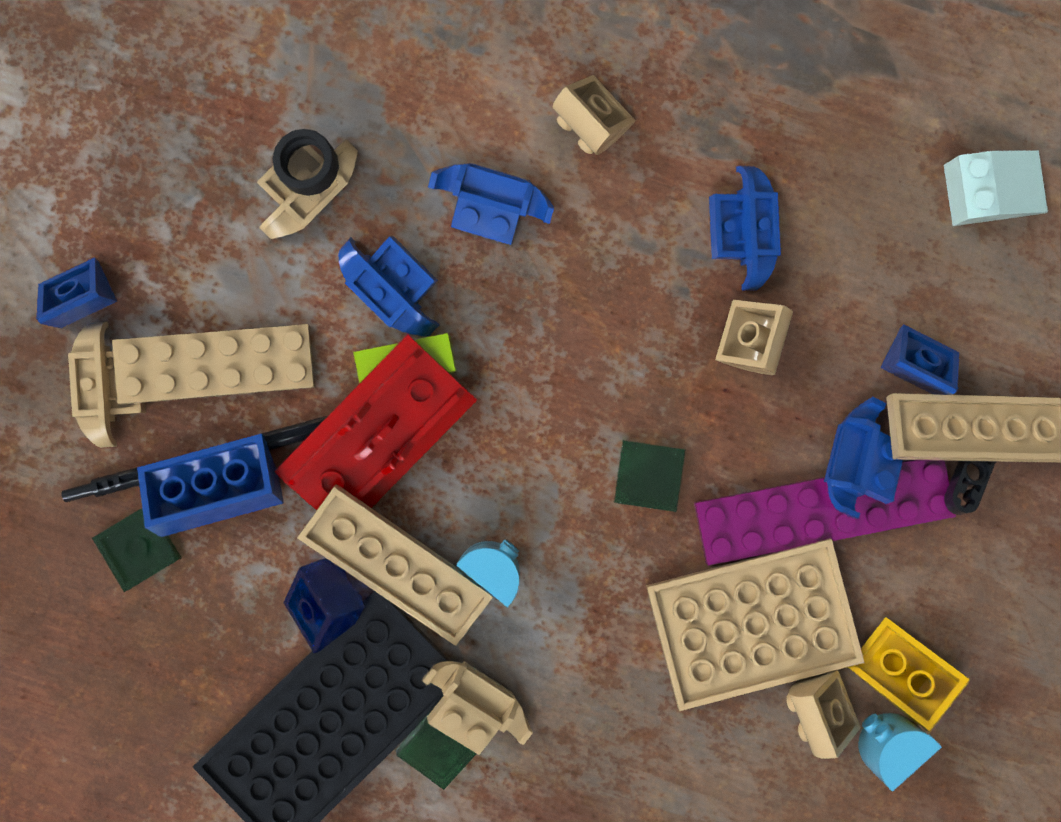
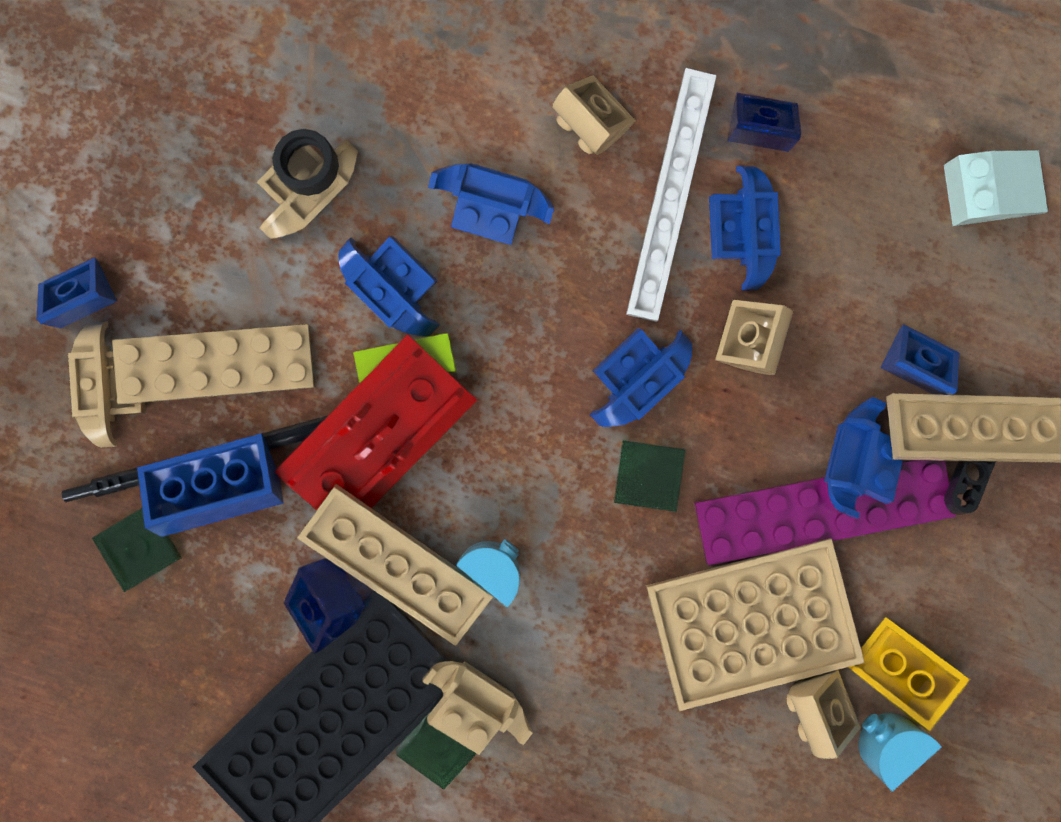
none -> blue plate [589,328,693,427]
none -> white plate [626,68,716,322]
none -> clear blue slope [727,92,802,152]

